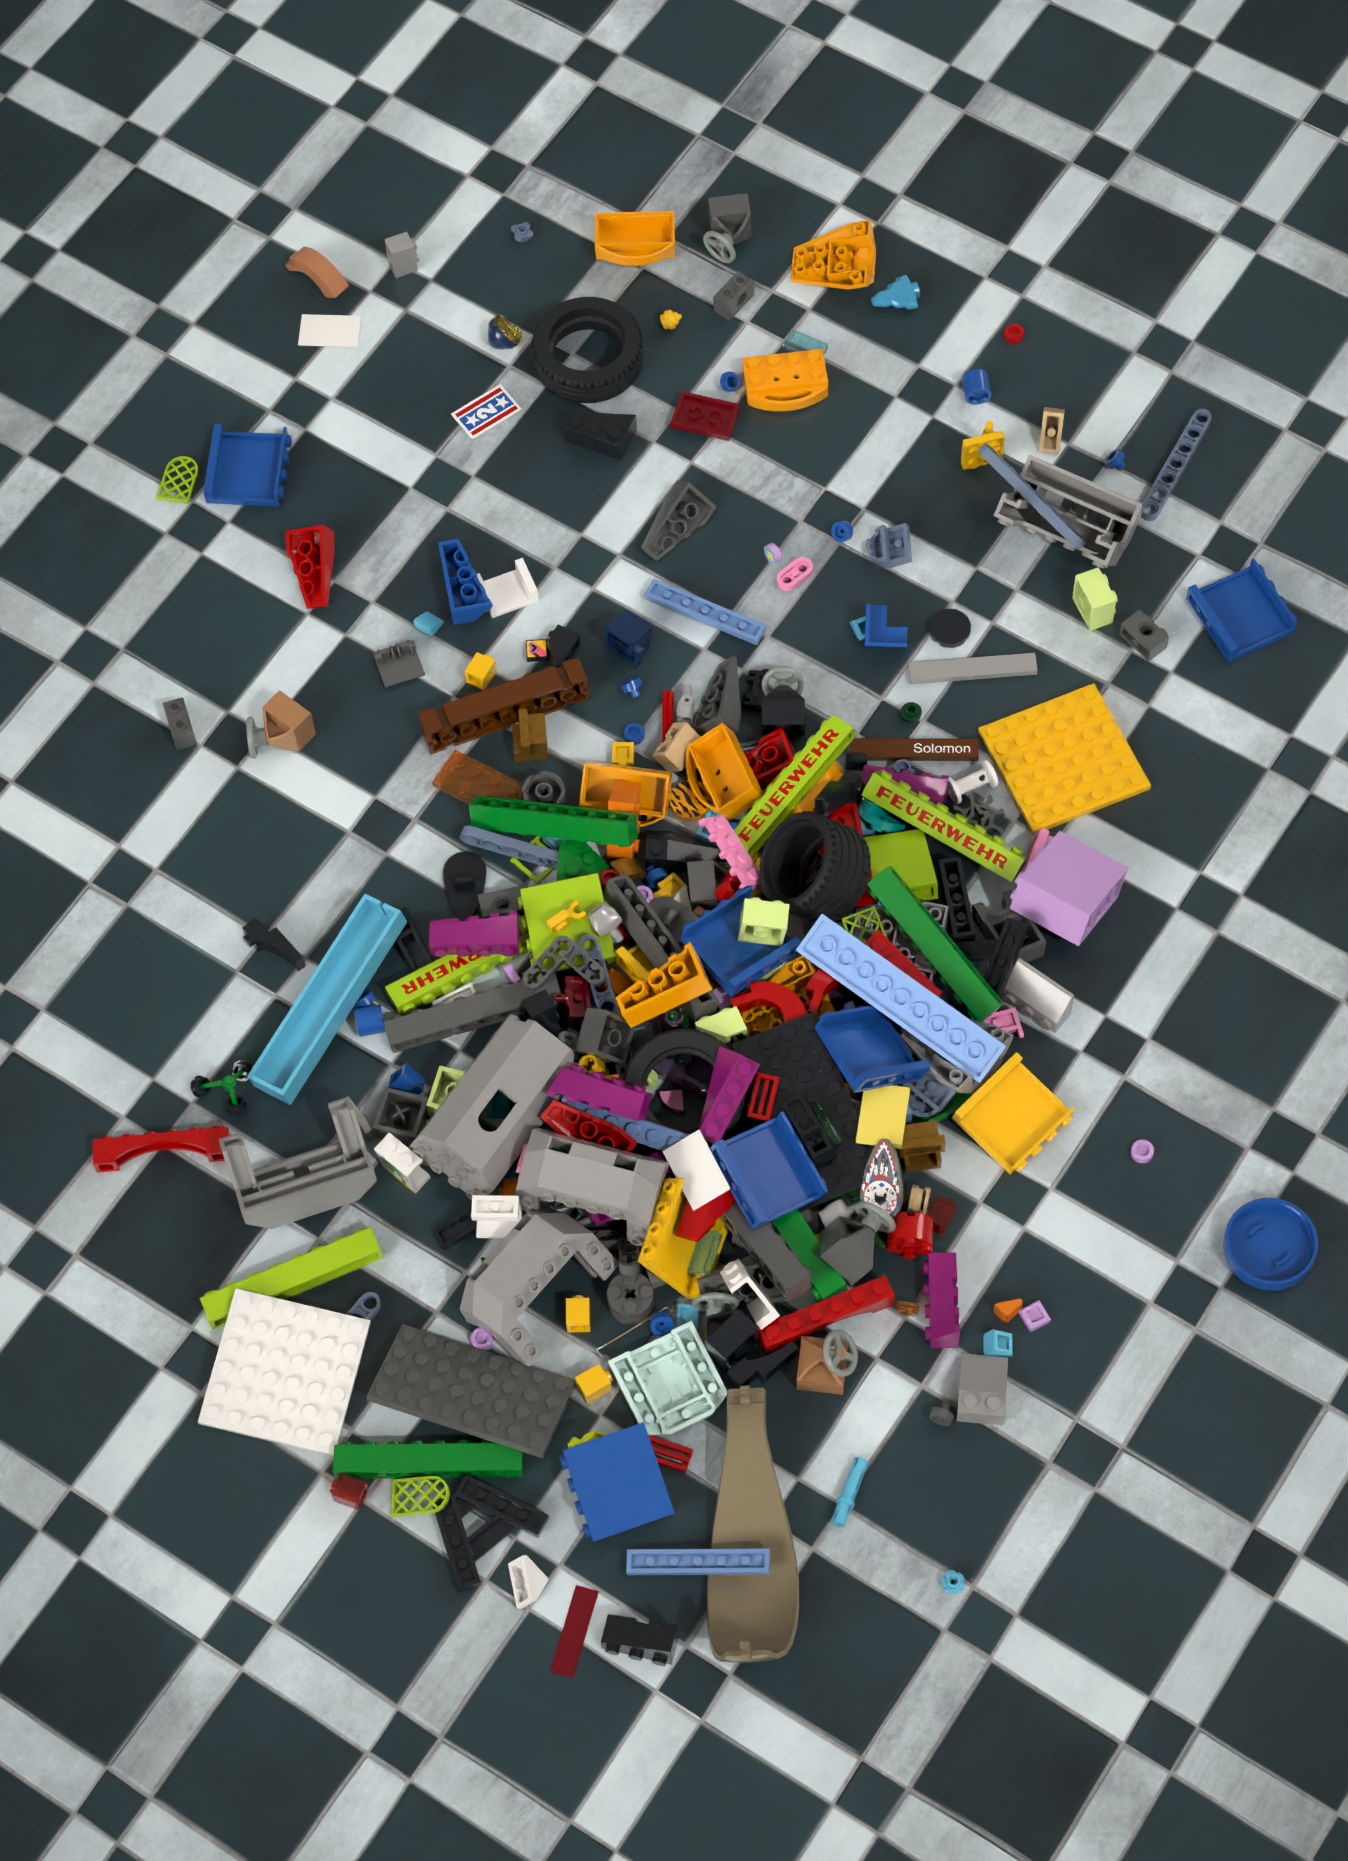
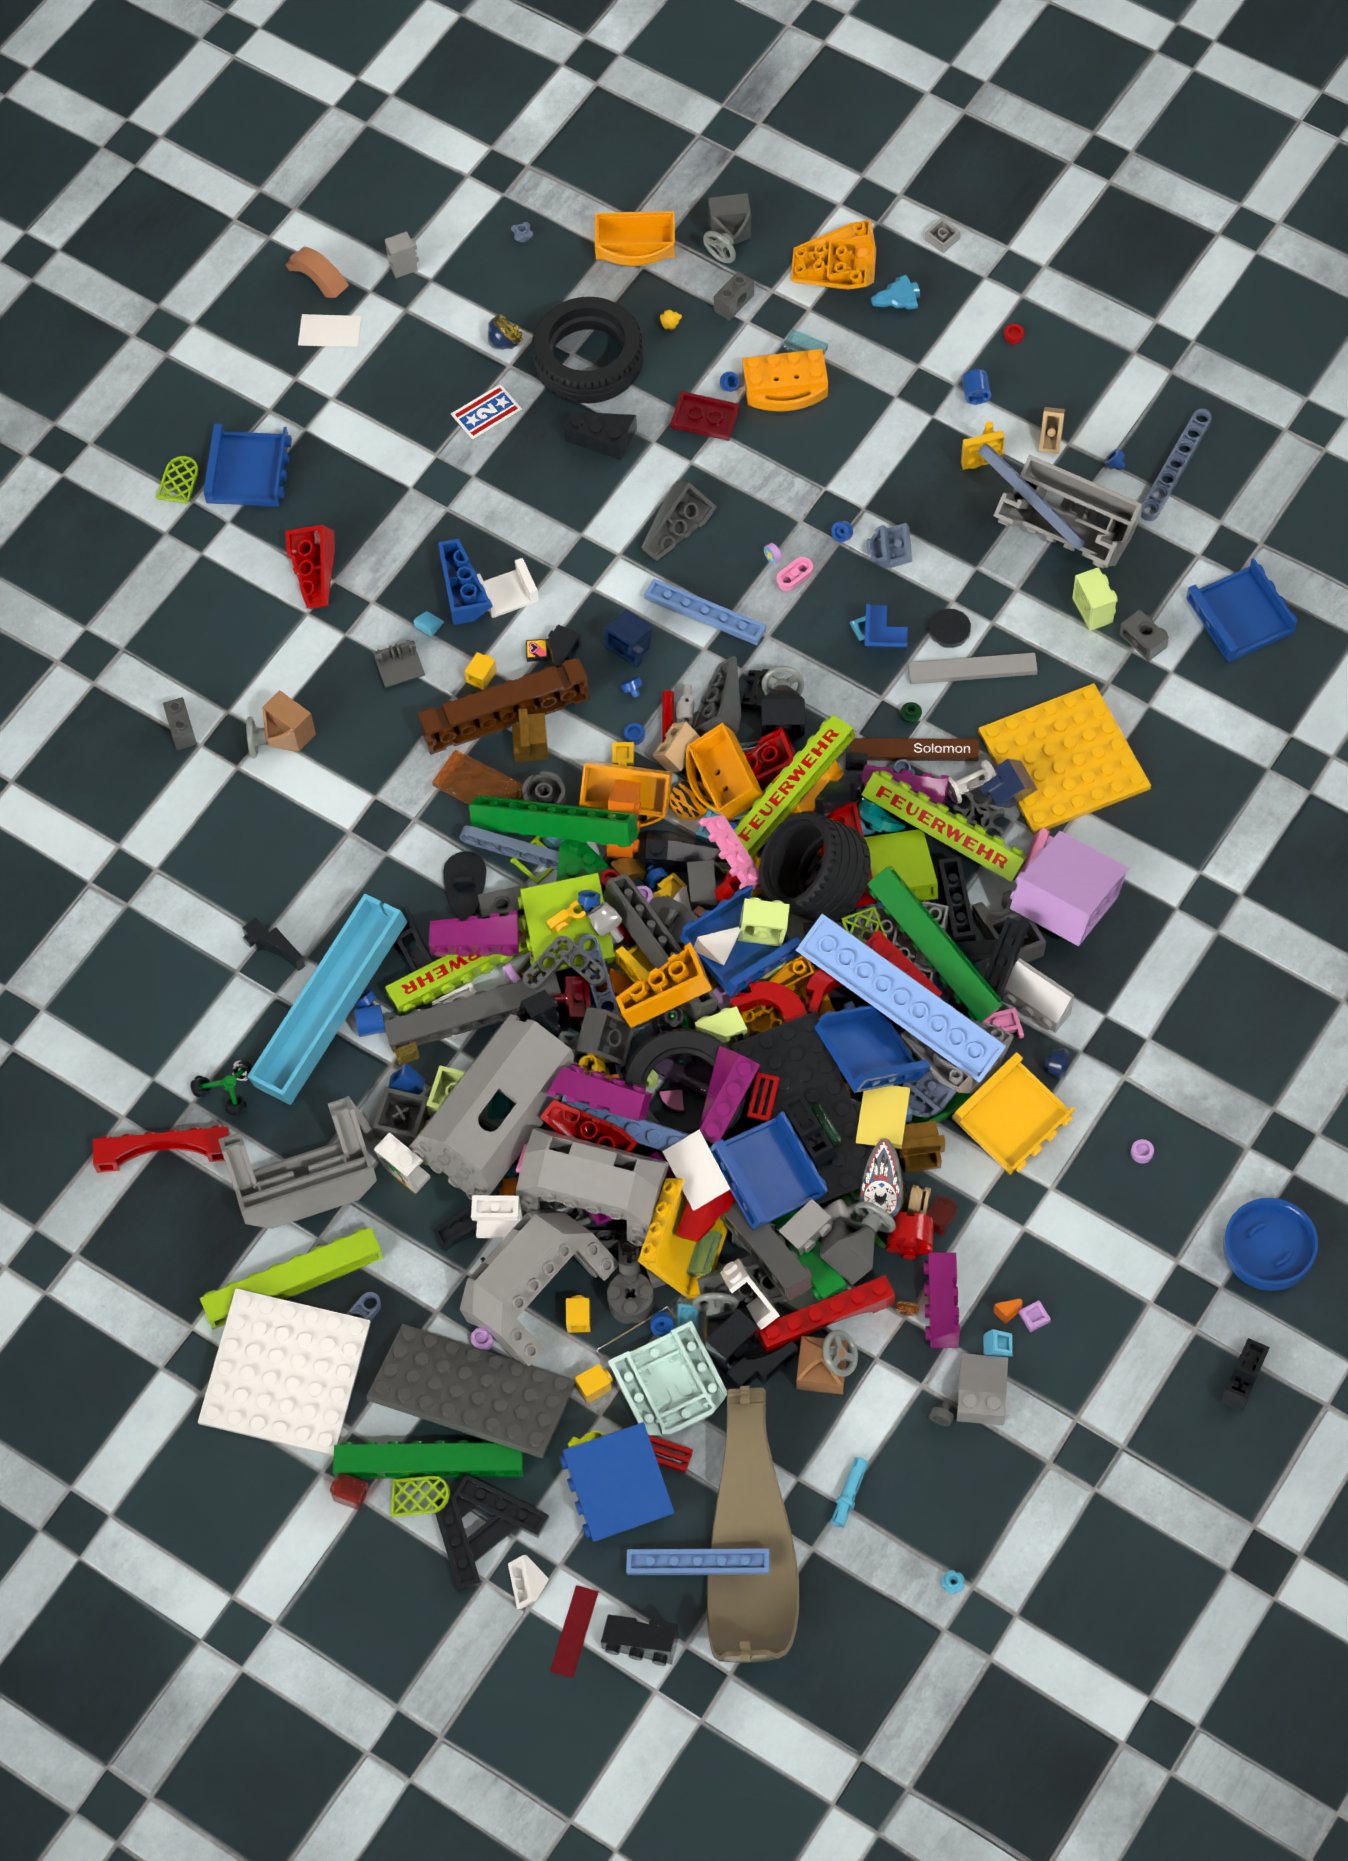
none -> clear yellow tile [394,1042,420,1066]
none -> blue tile [578,890,600,912]
none -> white slope [694,927,740,966]
none -> light grey brick [779,1199,833,1256]
none -> light grey piece [925,218,960,253]
none -> dark blue plate [980,759,1038,808]
none -> dark blue cone [1044,1048,1069,1079]
none -> black slope [1221,1338,1270,1411]

